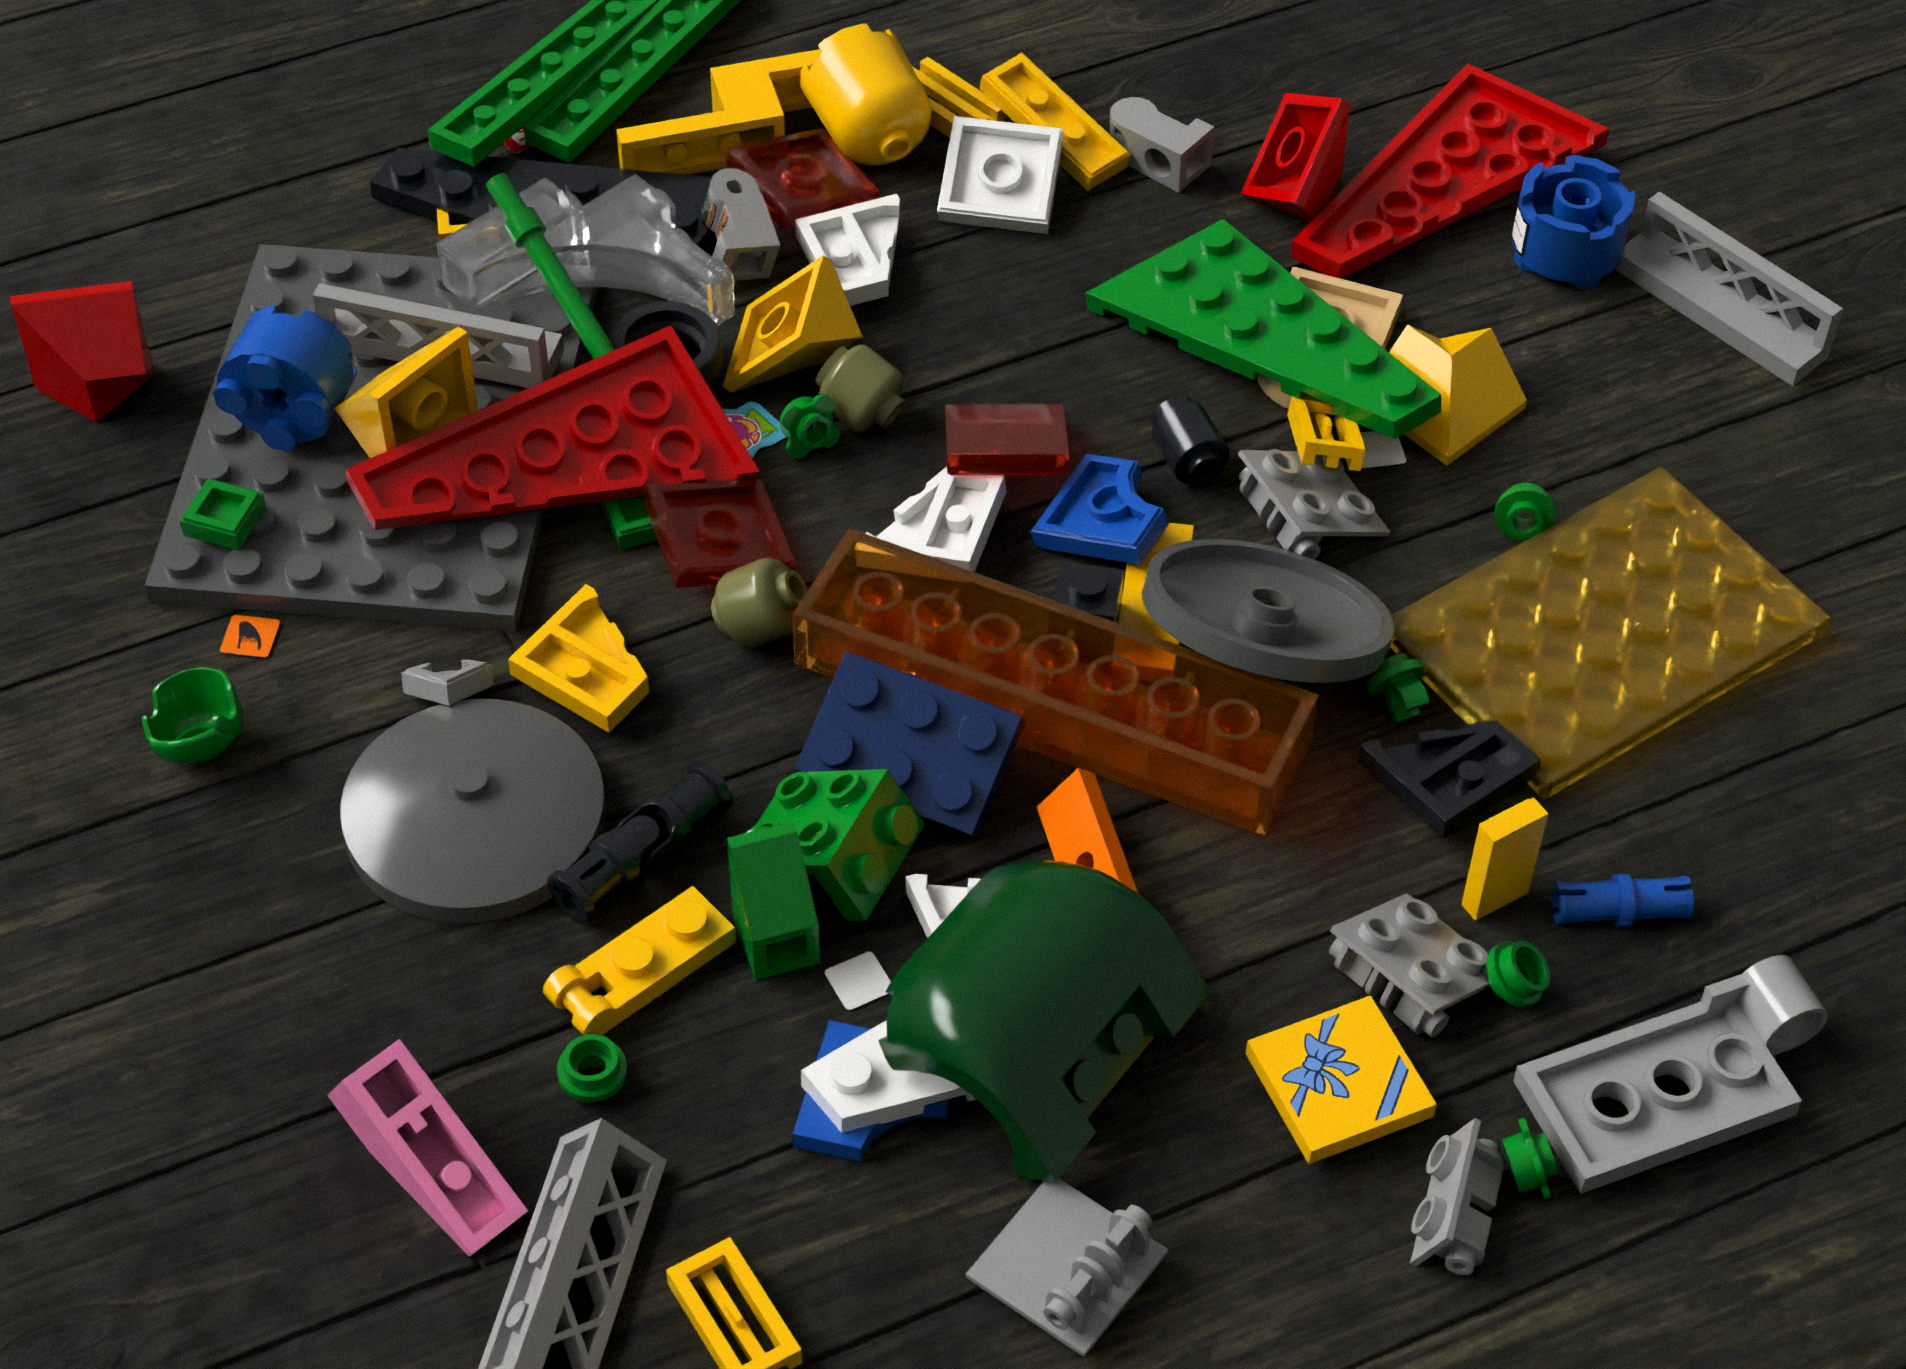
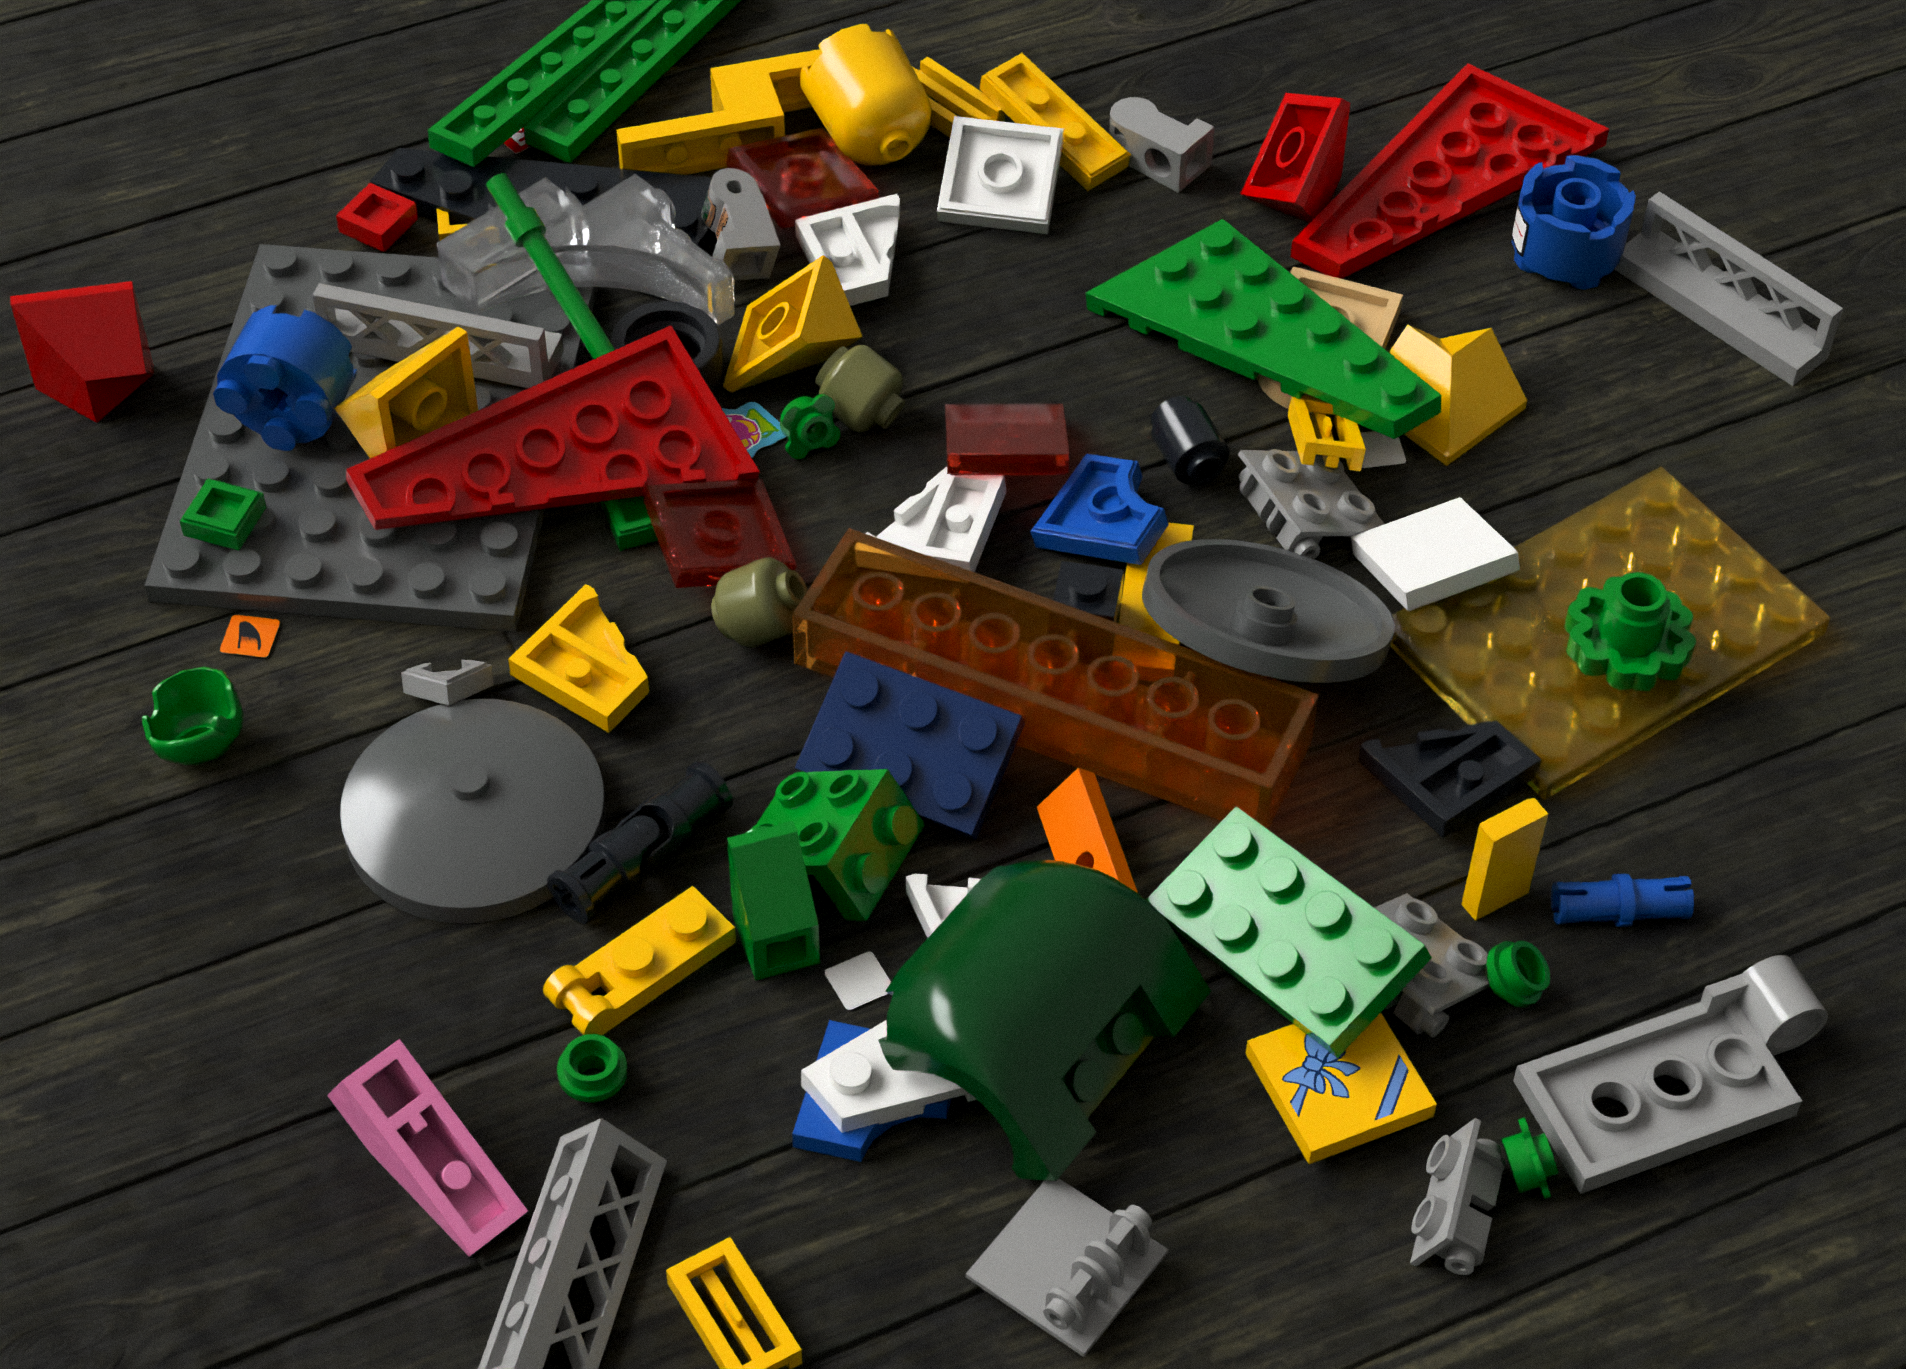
green plate [1365,654,1429,724] -> none
green plate [1495,483,1557,542] -> none
none -> red plate [336,183,418,252]
none -> plate [1146,806,1432,1058]
none -> white tile [1351,497,1520,611]
none -> green plant [1564,572,1696,691]

